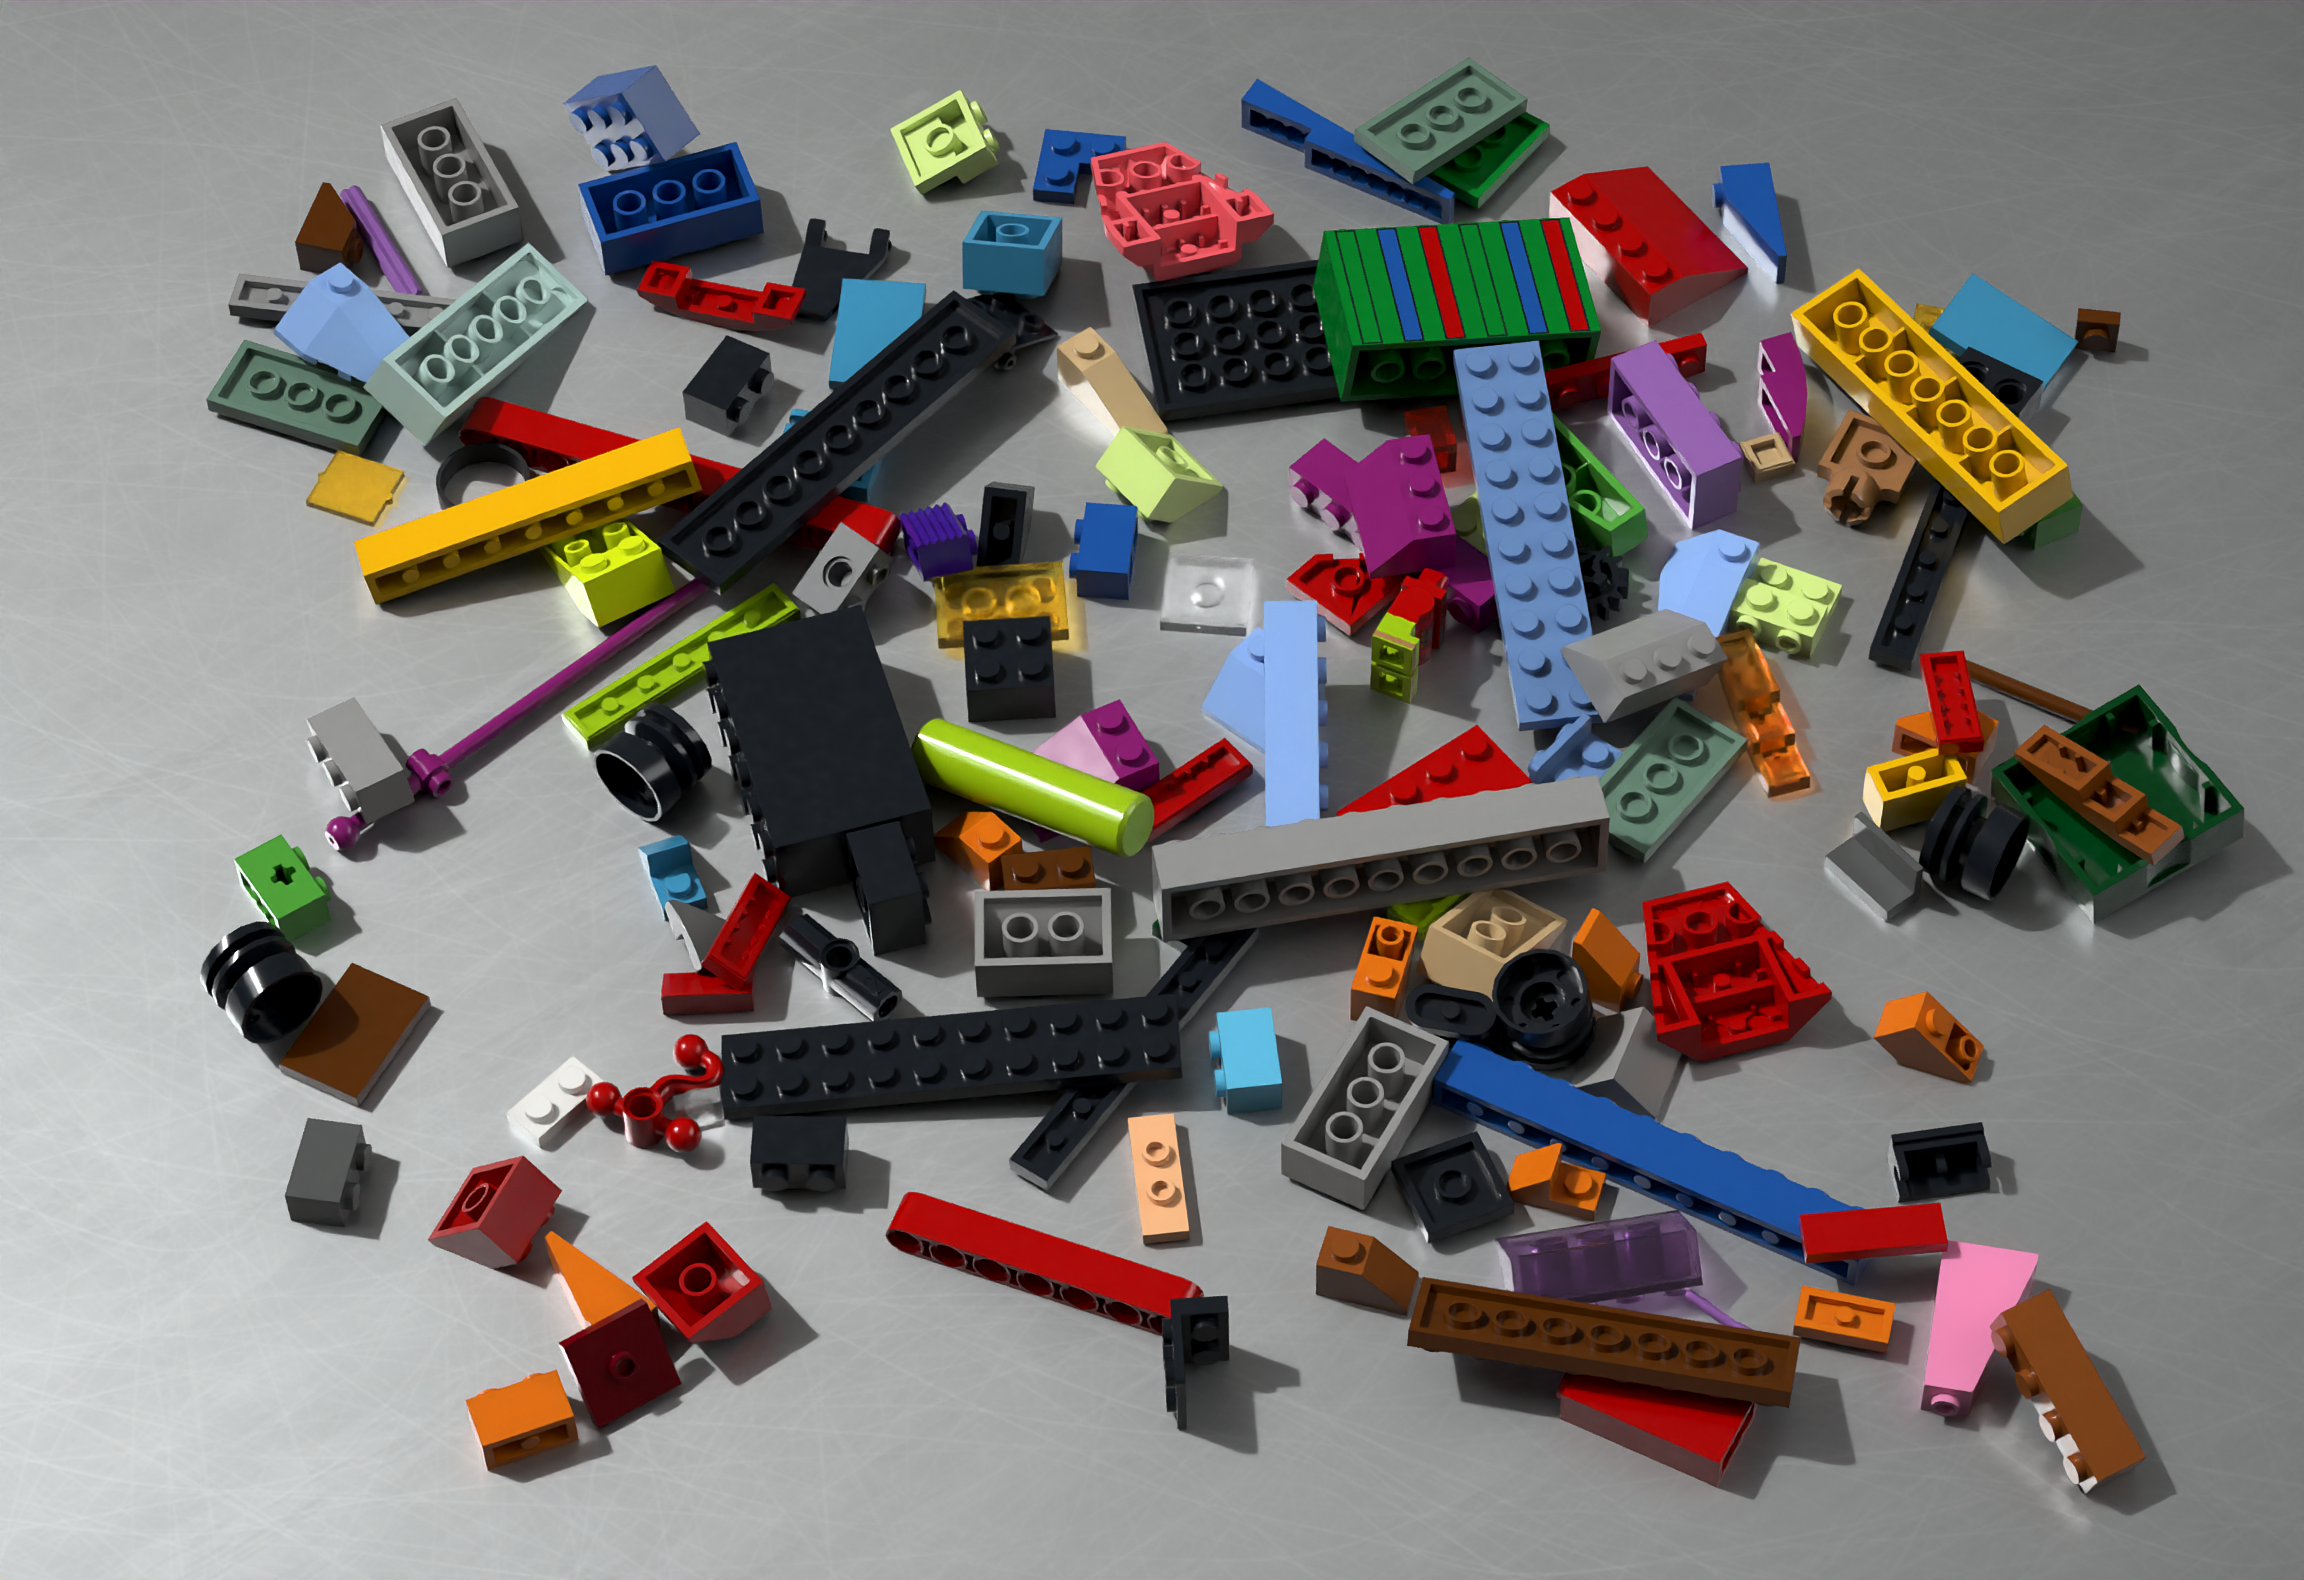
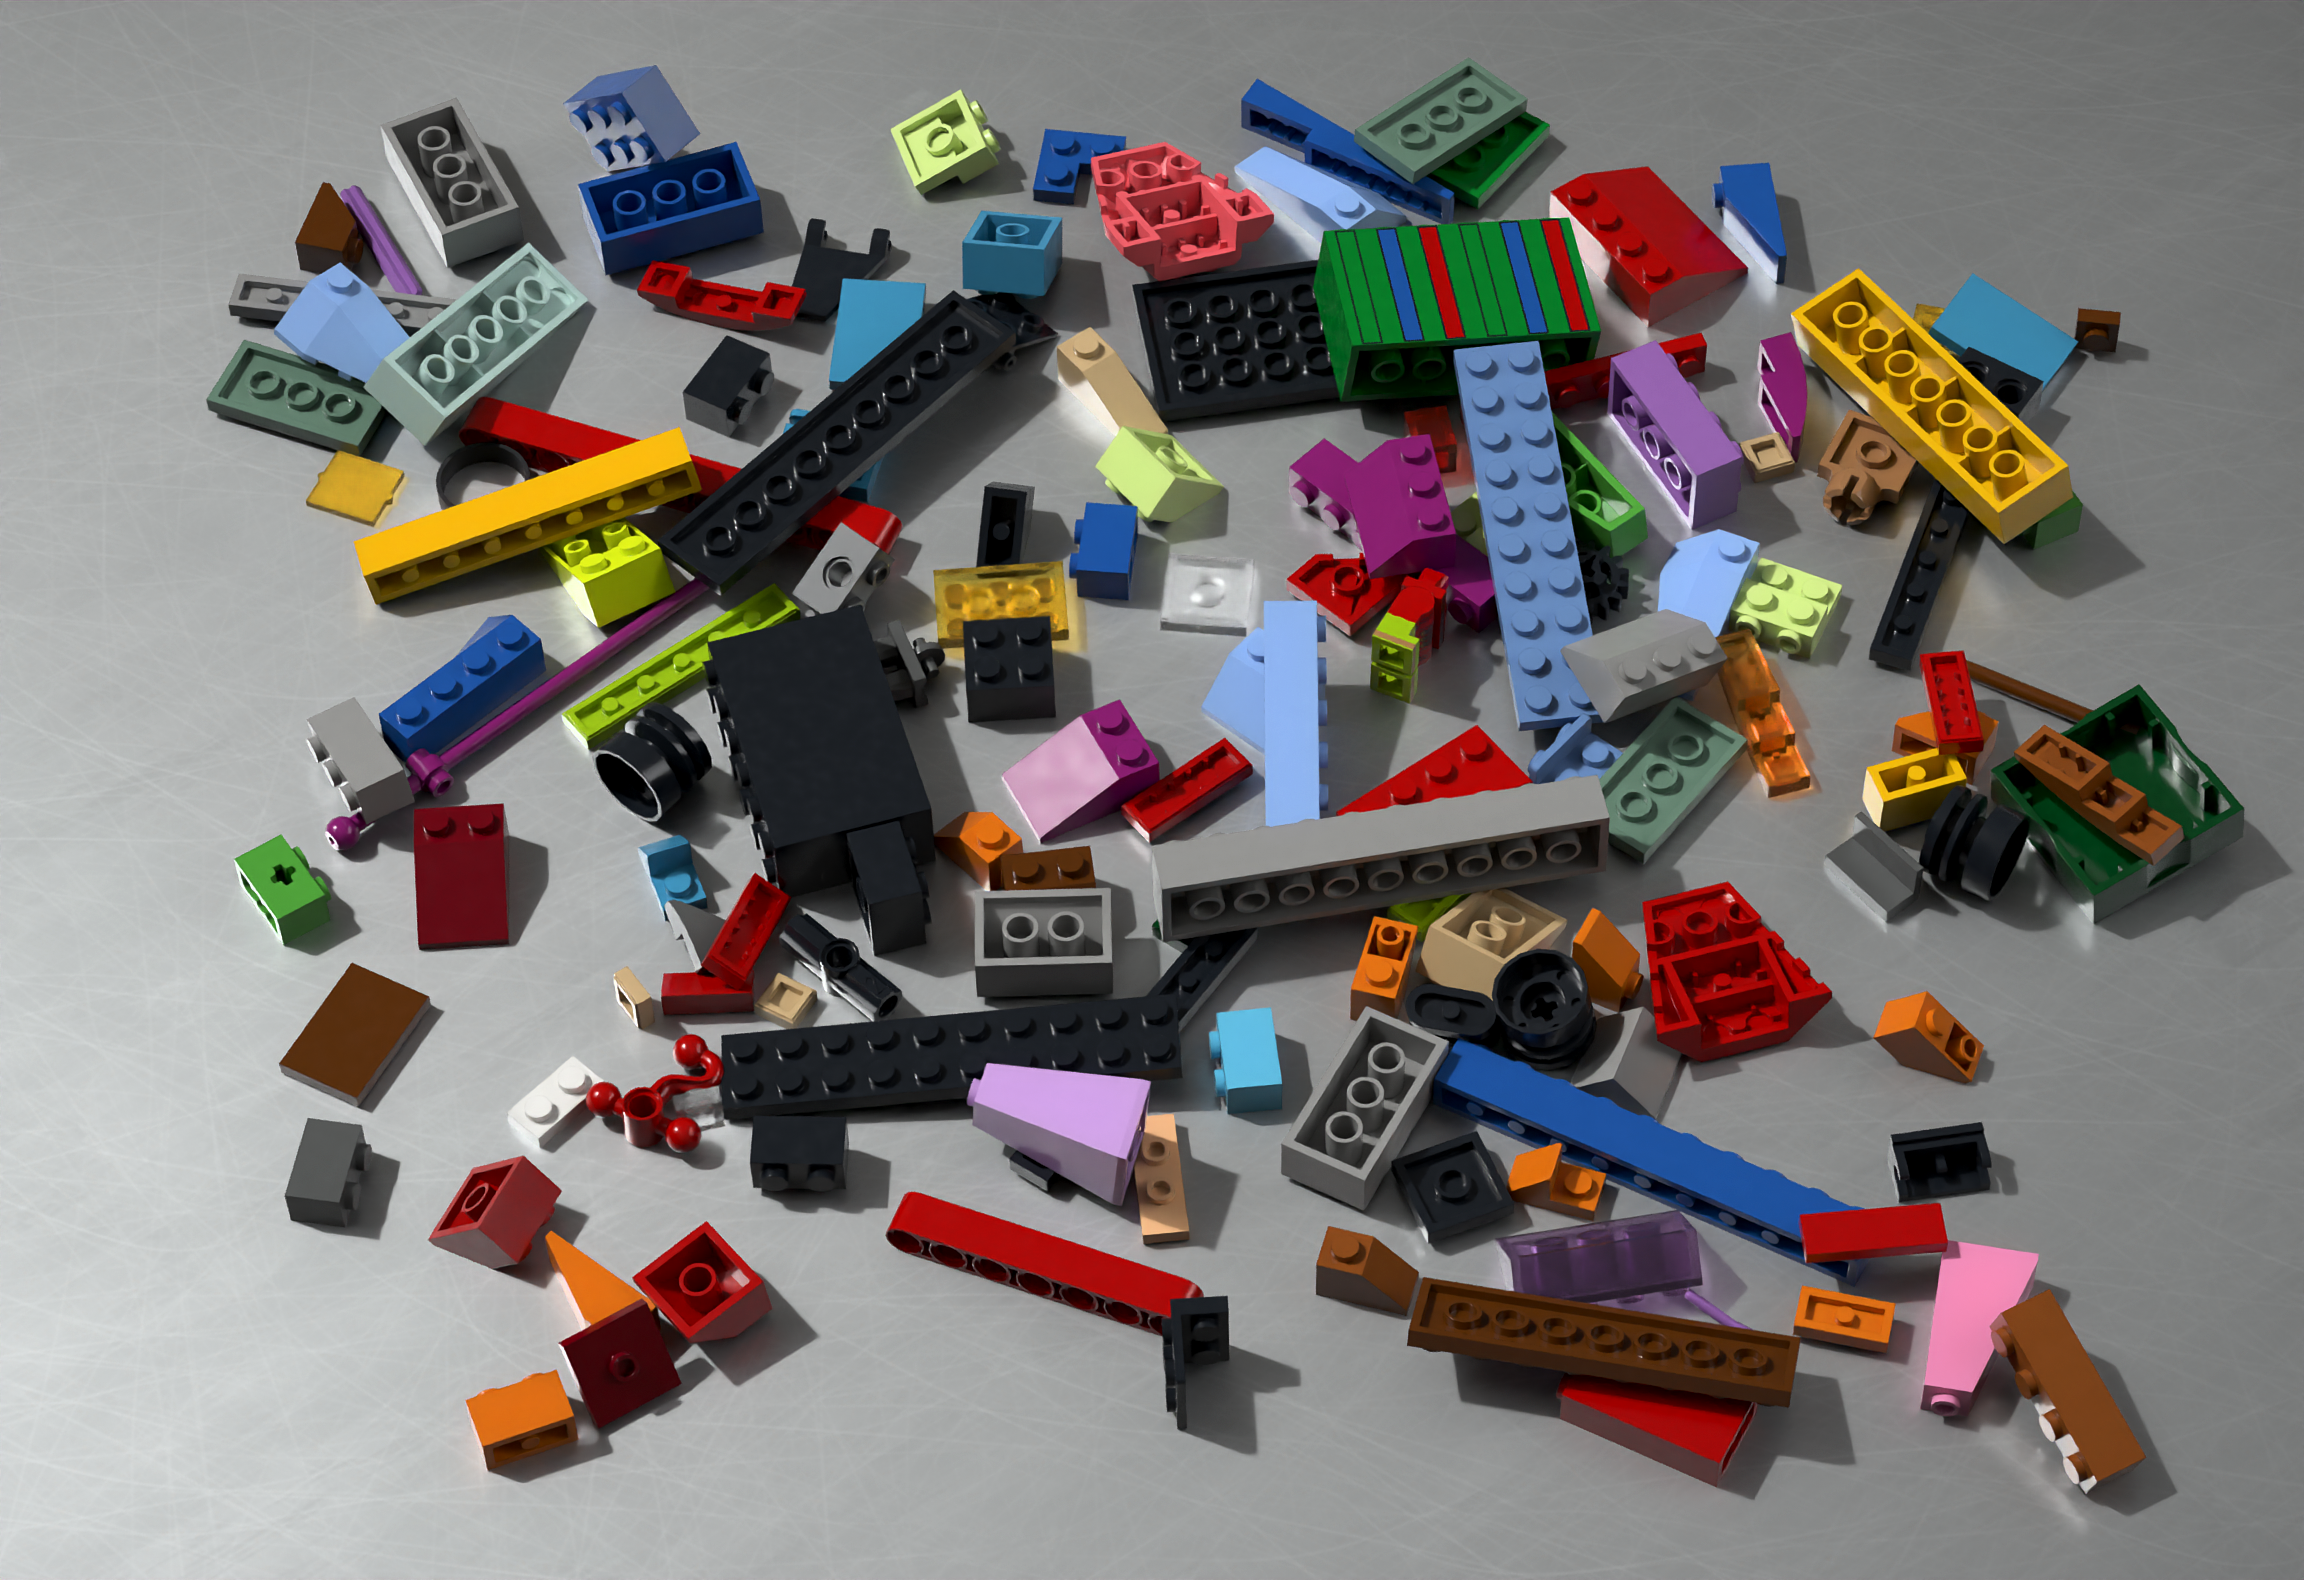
black wheel [200,921,323,1044] -> none
dark purple brick [899,502,978,582] -> none
lime cylinder [911,718,1154,859] -> none
none -> blue wedge [379,615,546,764]
none -> dark red slope [414,803,509,950]
none -> tan tile [613,966,655,1030]
none -> tan tile [754,973,818,1029]
none -> dark grey hips [874,620,946,708]
none -> lavender slope [967,1063,1151,1206]
none -> light blue wedge [1235,146,1406,243]

